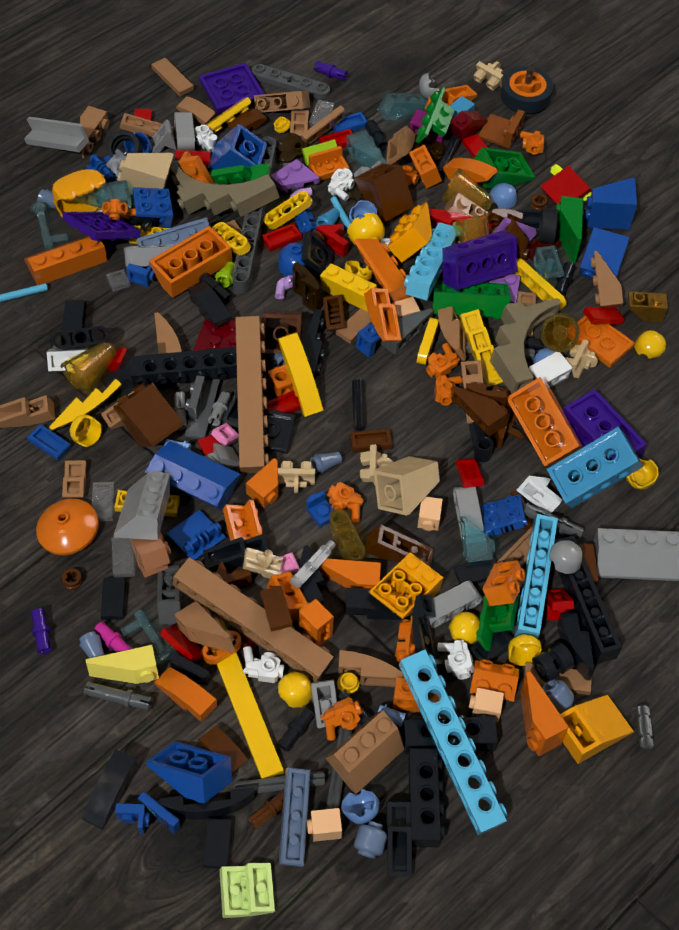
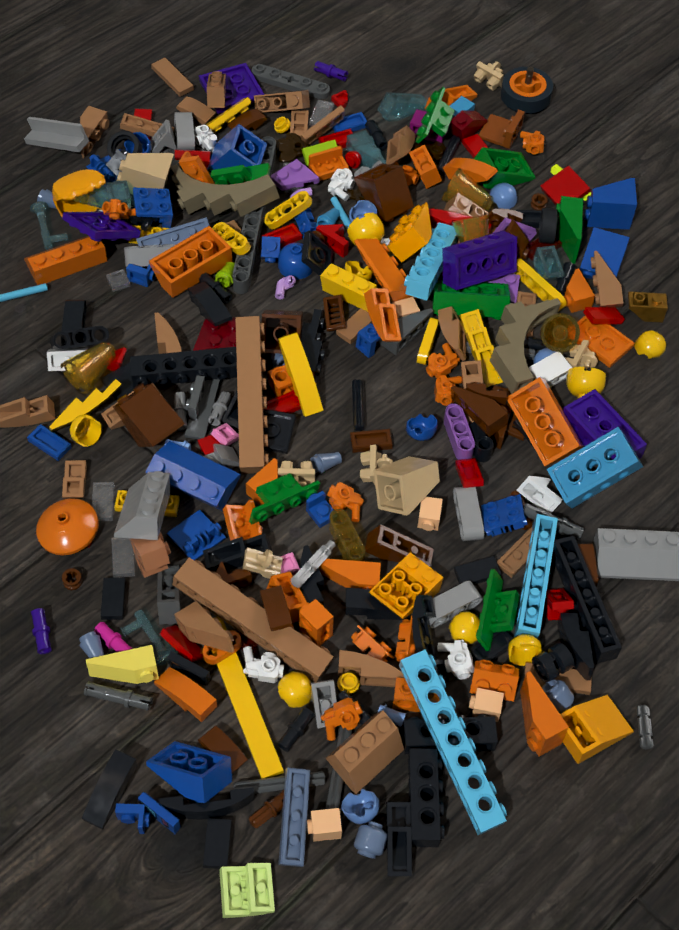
dark brown slope [292,262,320,312] -> none
light grey hair [419,73,439,99] -> none
clear light blue slope [460,516,495,563] -> none
orange brick [483,560,525,606] -> none
light grey hair [549,540,583,574] -> none
yellow hair [626,459,659,490] -> none
none -> medium nougat slope [207,71,226,108]
none -> green bracket [249,473,320,525]
none -> blue bracket [261,236,281,263]
none -> red tile [331,90,348,108]
none -> red plate [345,151,362,169]
none -> orange hinge [351,625,394,663]
none -> blue hair [406,414,437,441]
none -> medium lavender beam [444,404,475,460]
none -> orange slope [564,268,595,313]
none -> yellow cylinder [566,367,606,398]

